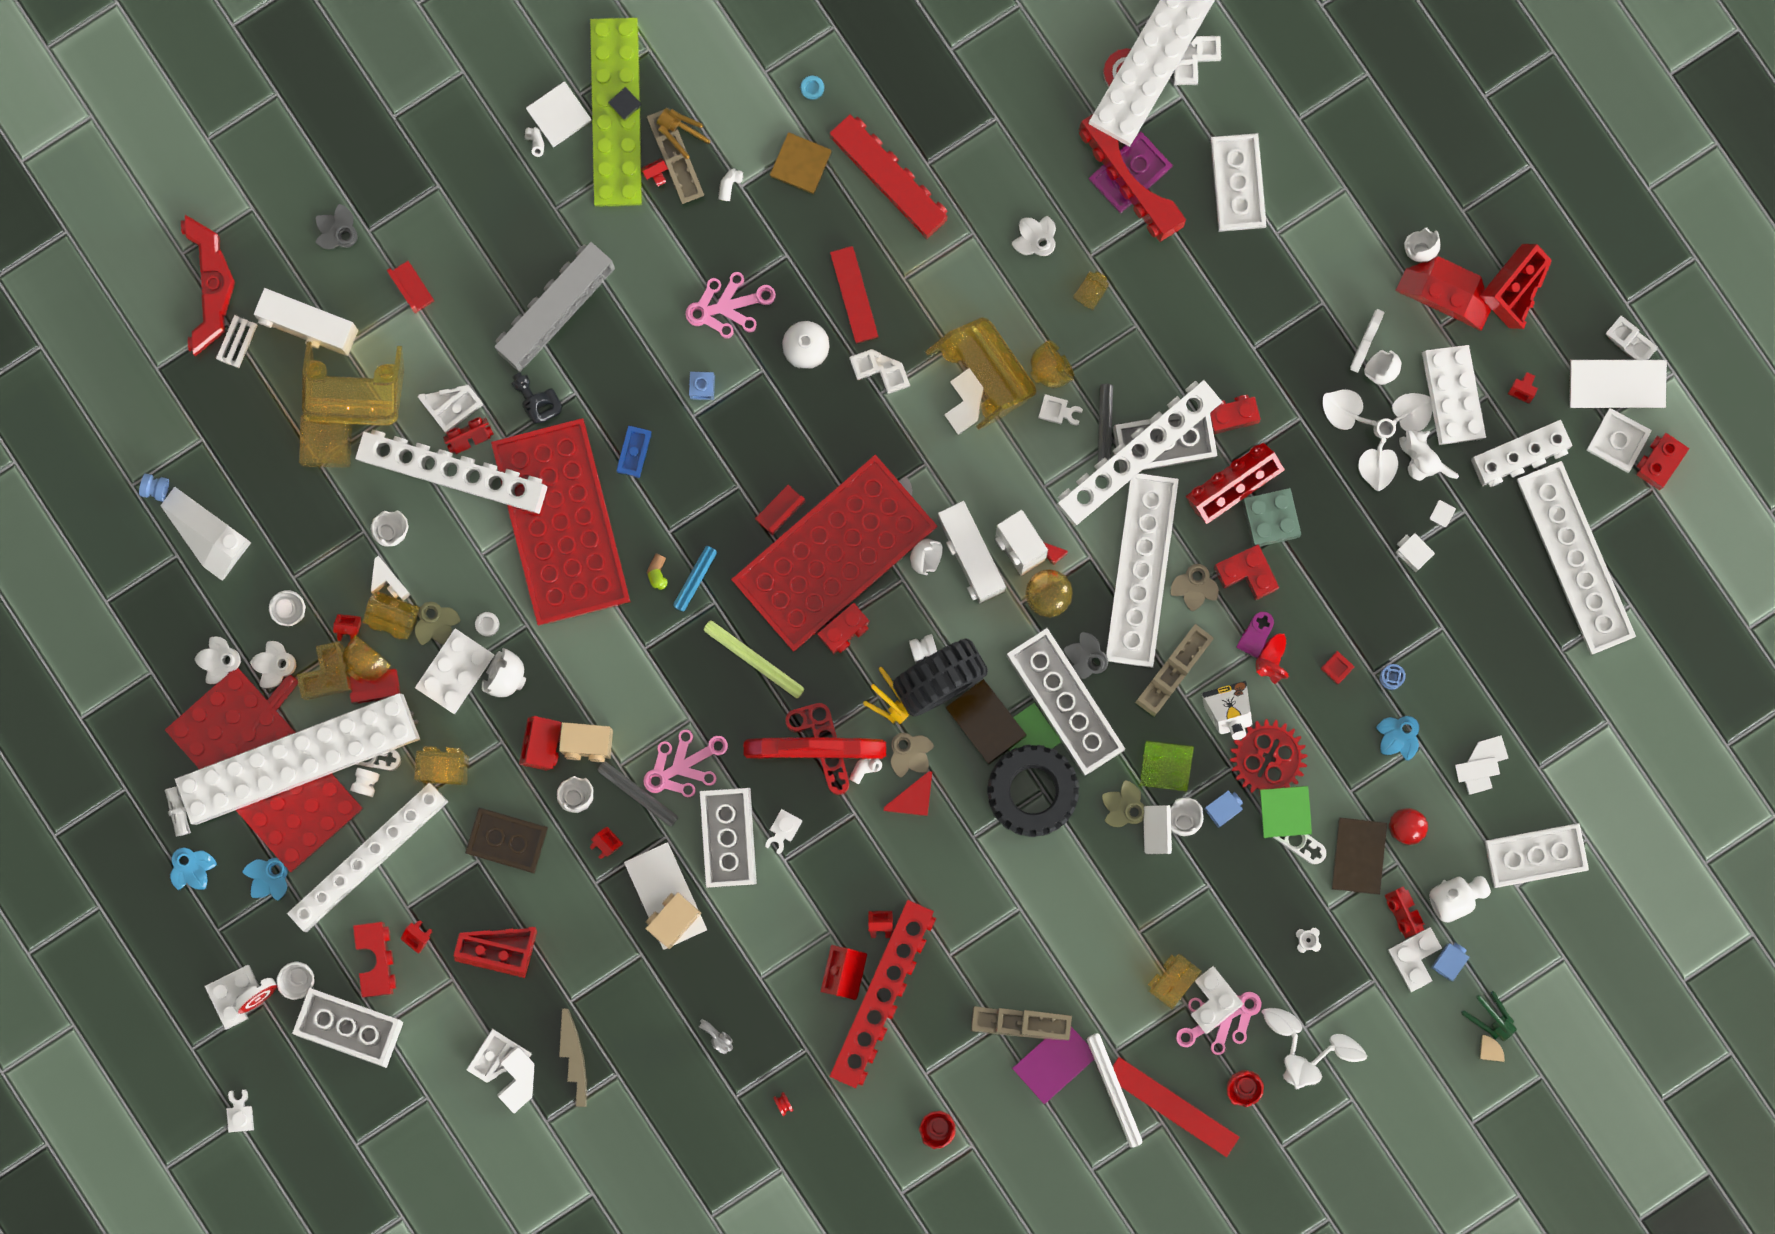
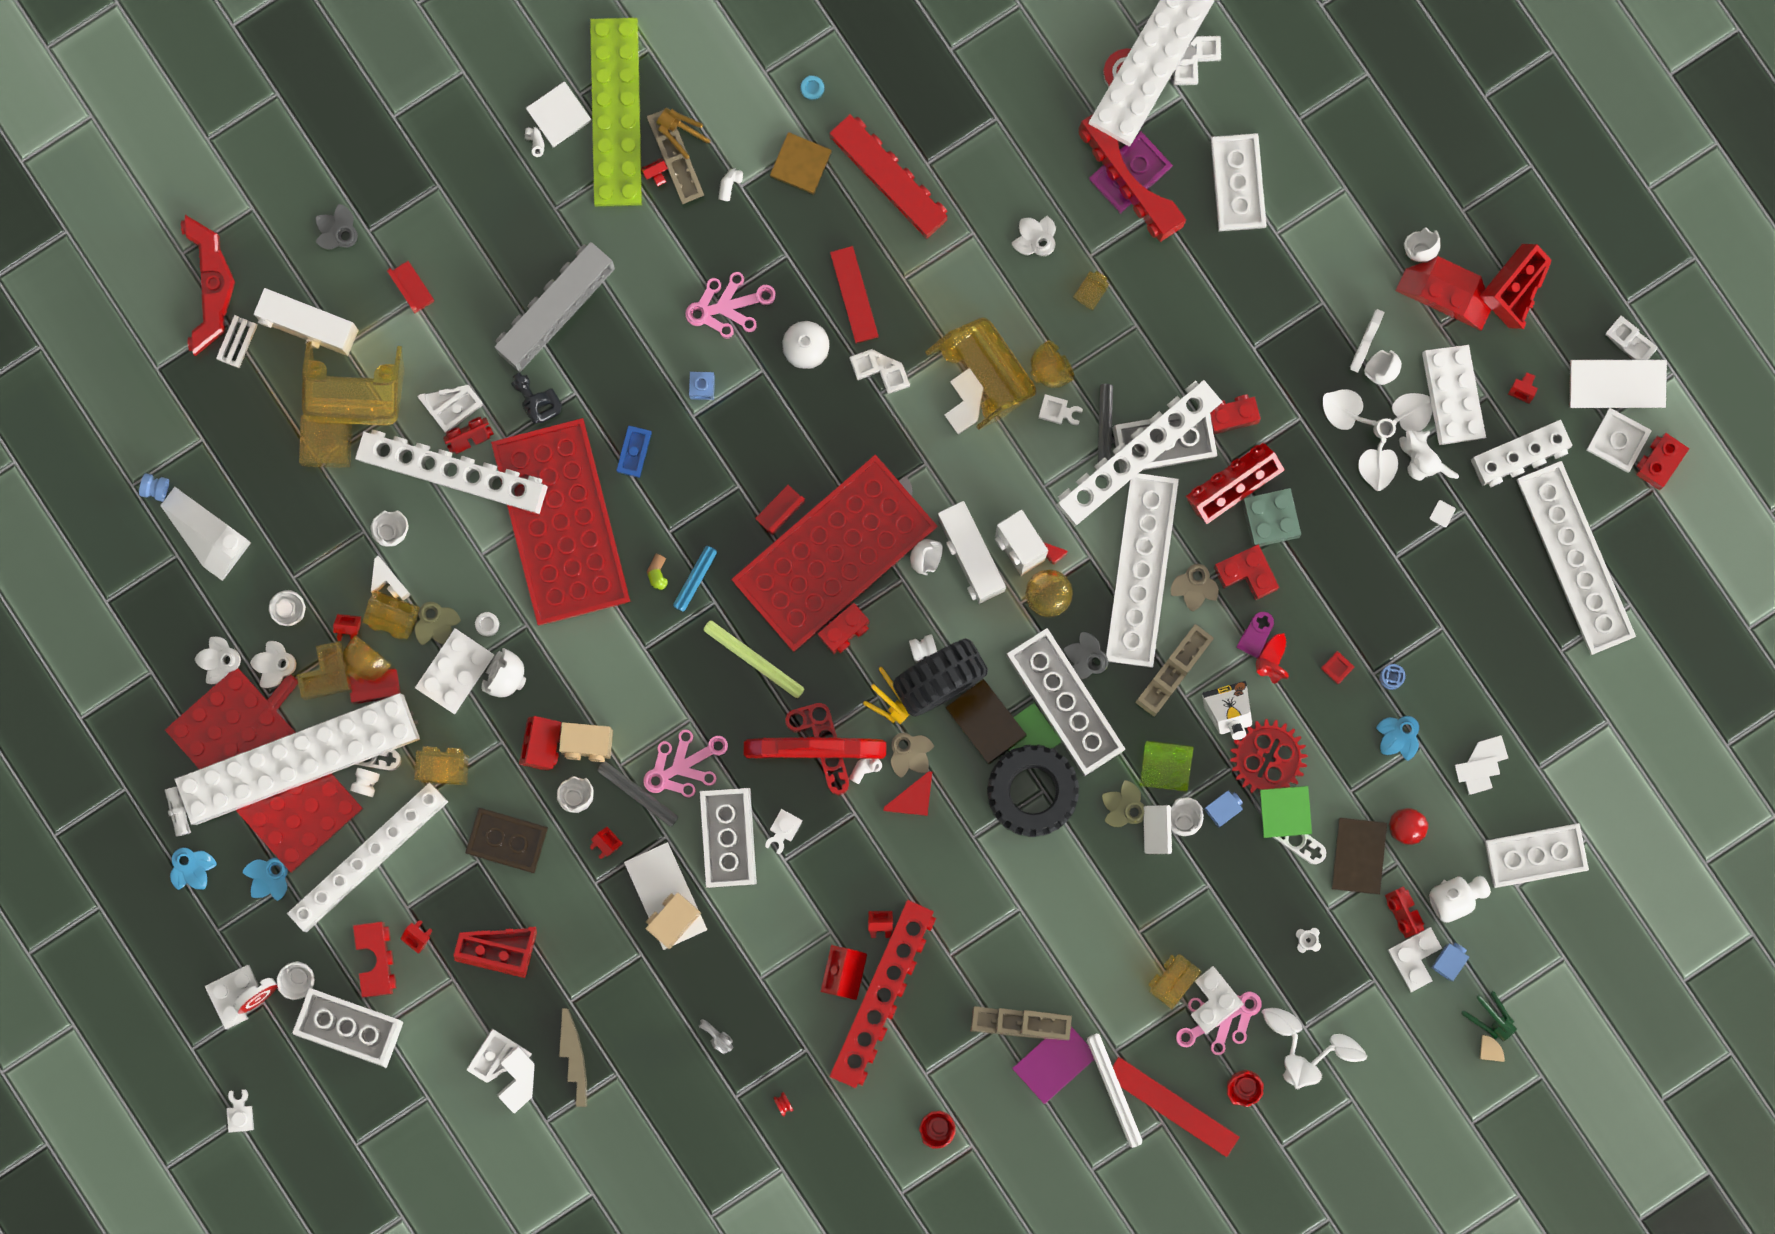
black tile [608,87,642,121] -> none
white brick [1396,533,1435,573] -> none

